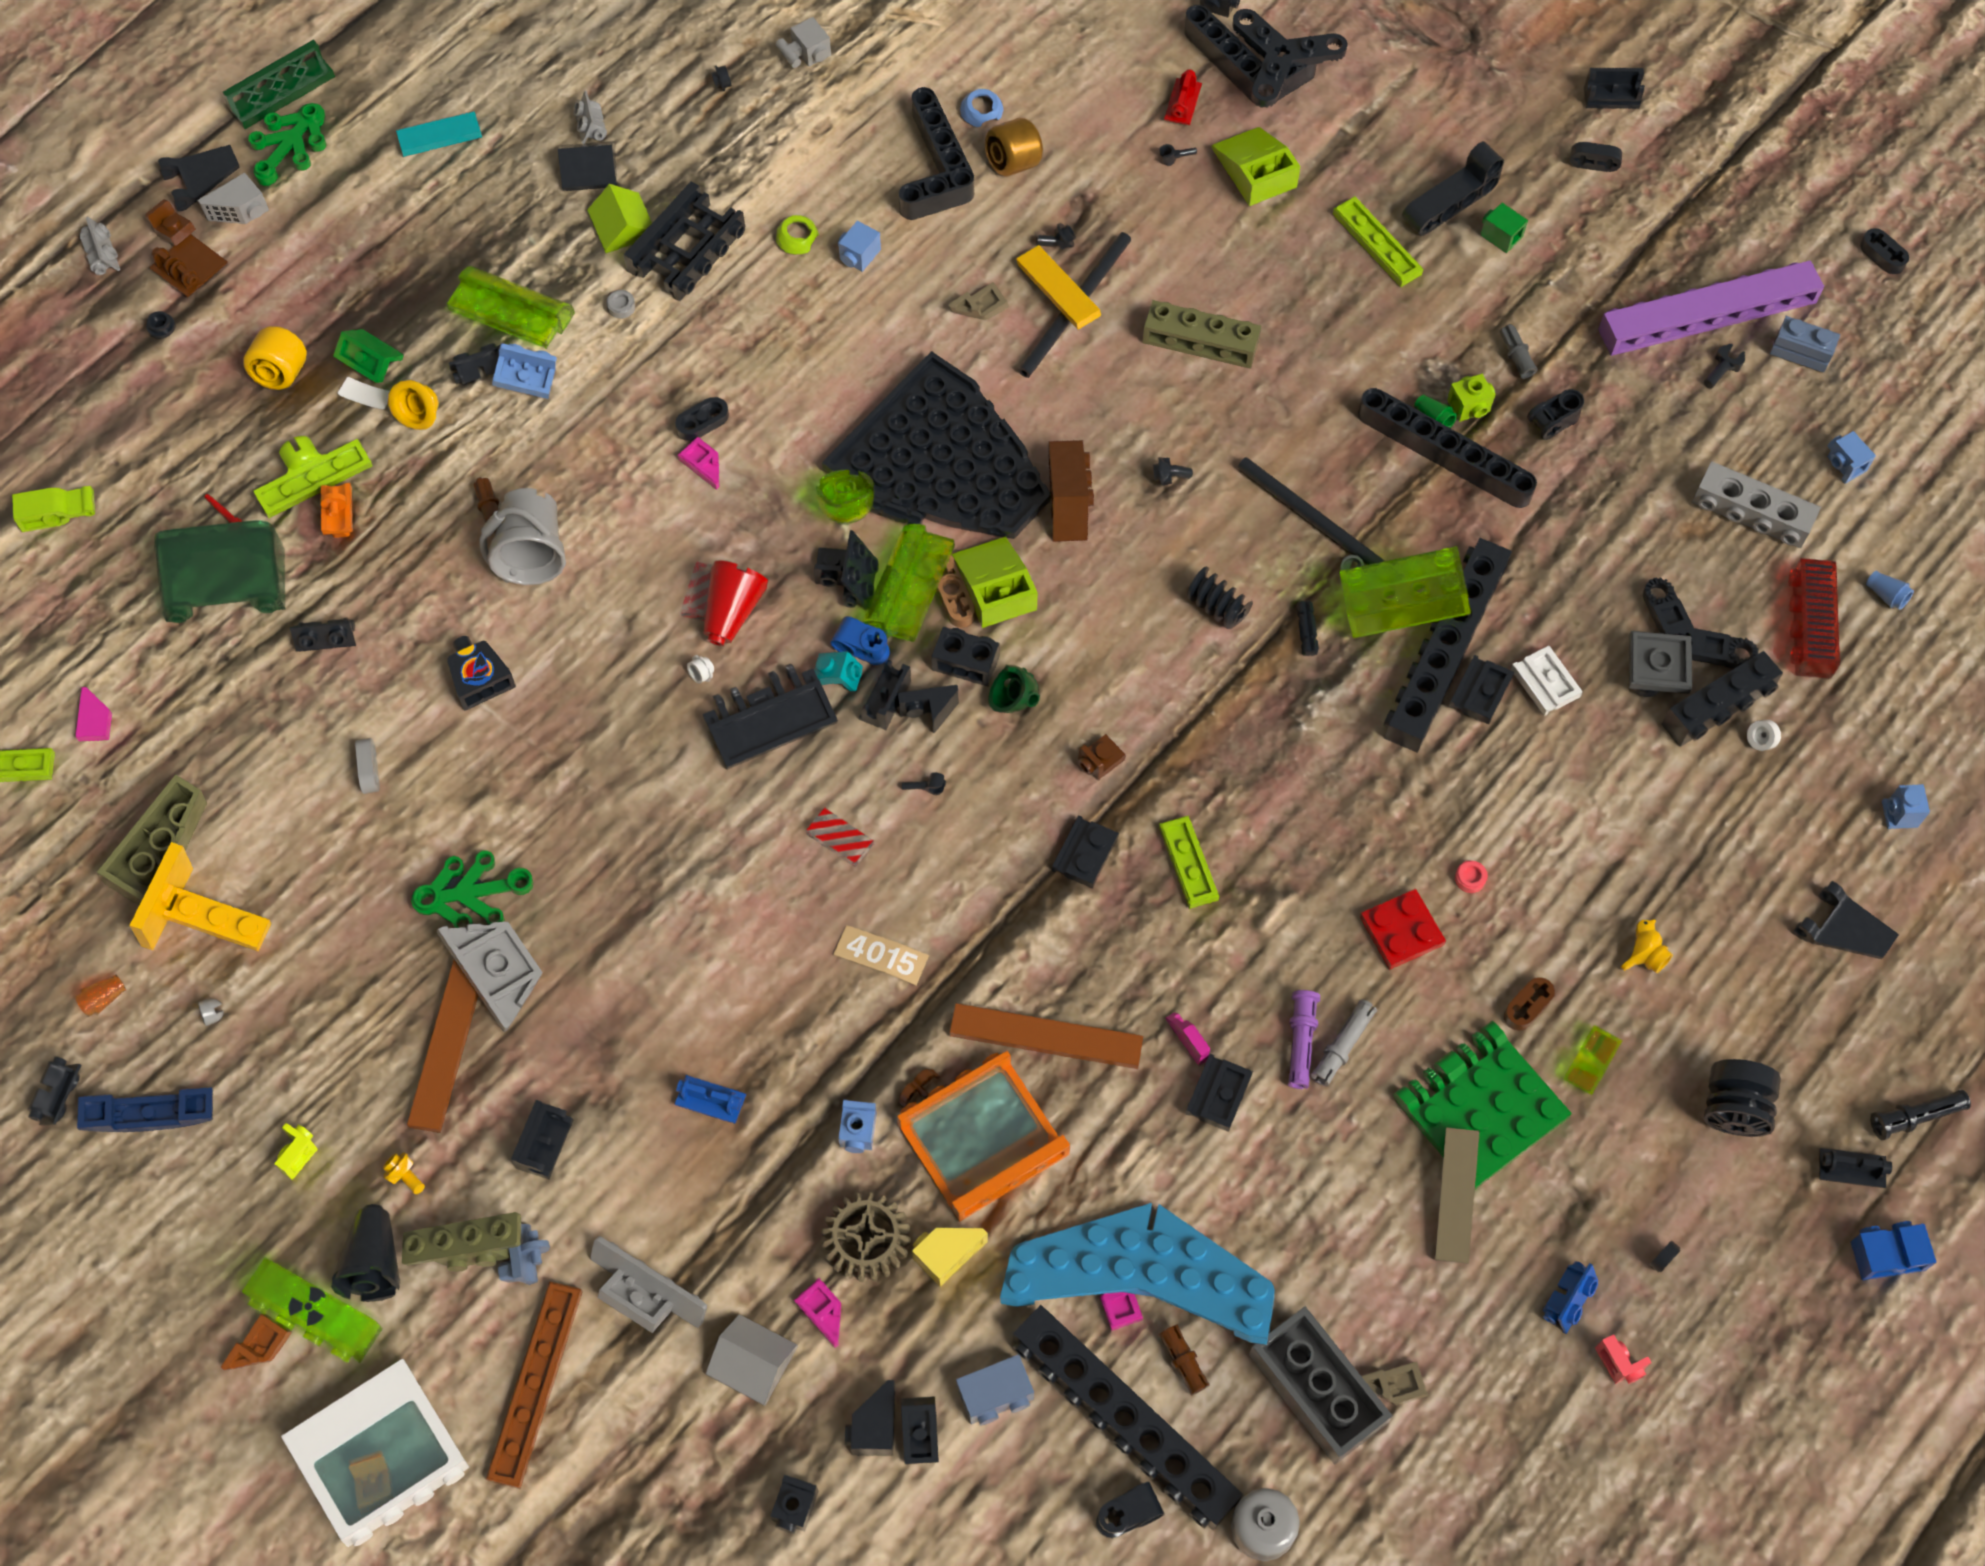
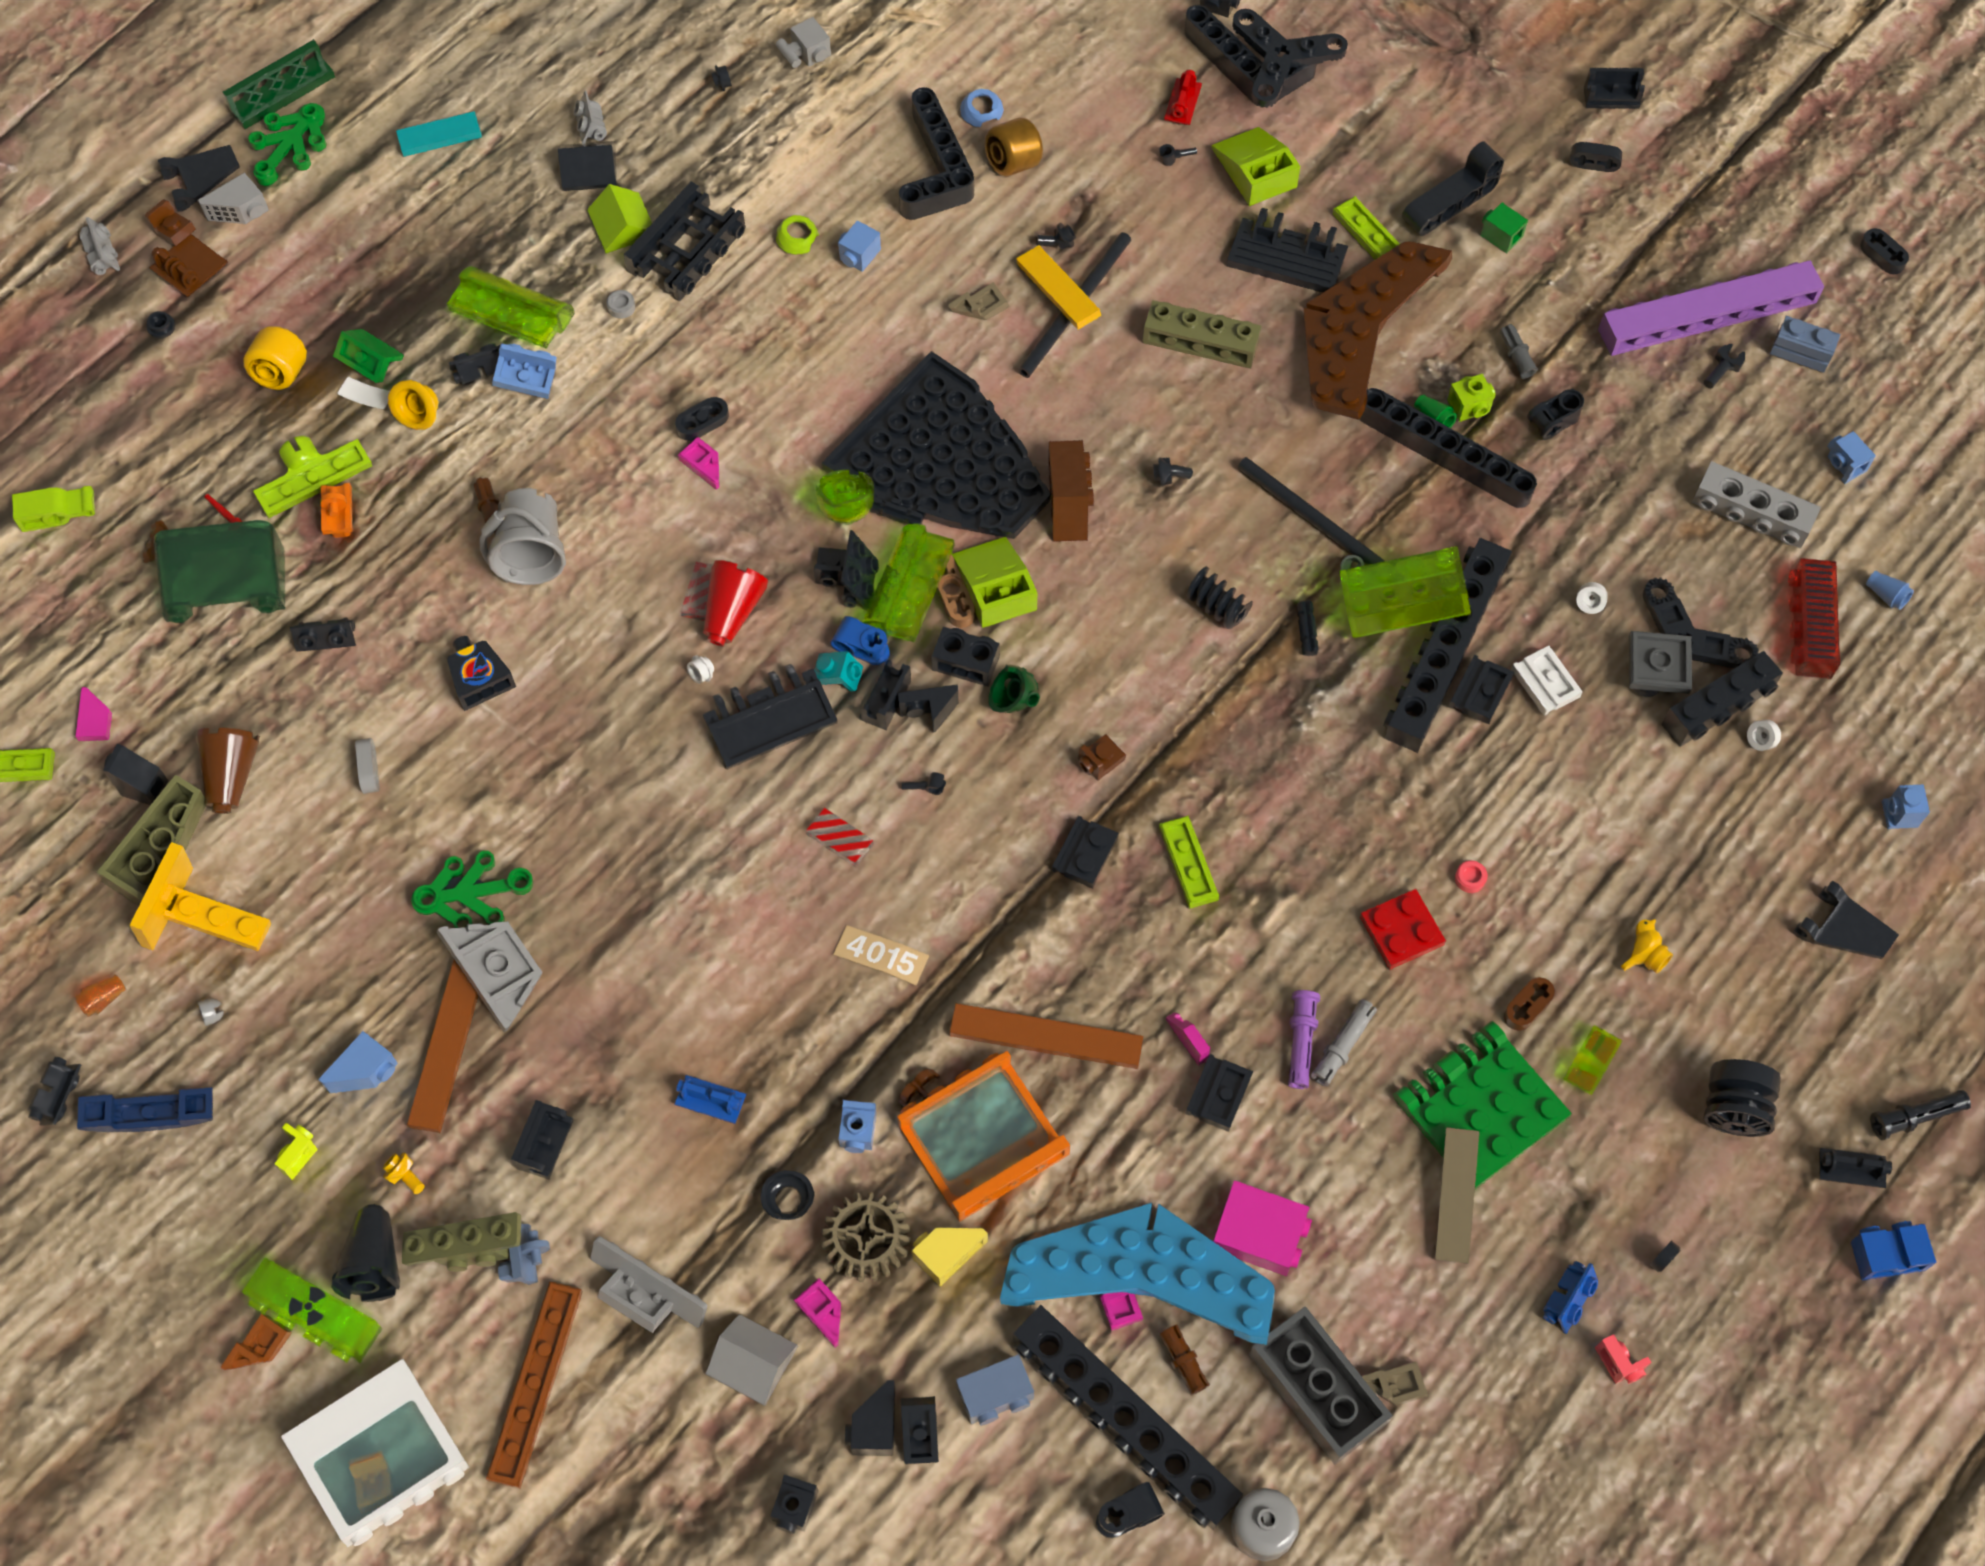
none -> black slope [103,744,168,805]
none -> reddish brown piece [143,520,170,563]
none -> reddish brown cone [196,727,260,814]
none -> medium blue slope [318,1031,398,1093]
none -> black piece [760,1170,815,1220]
none -> dark pink brick [1213,1180,1312,1276]
none -> black hinge [1226,208,1348,293]
none -> reddish brown wing [1304,241,1453,420]
none -> white tile [1576,582,1607,614]

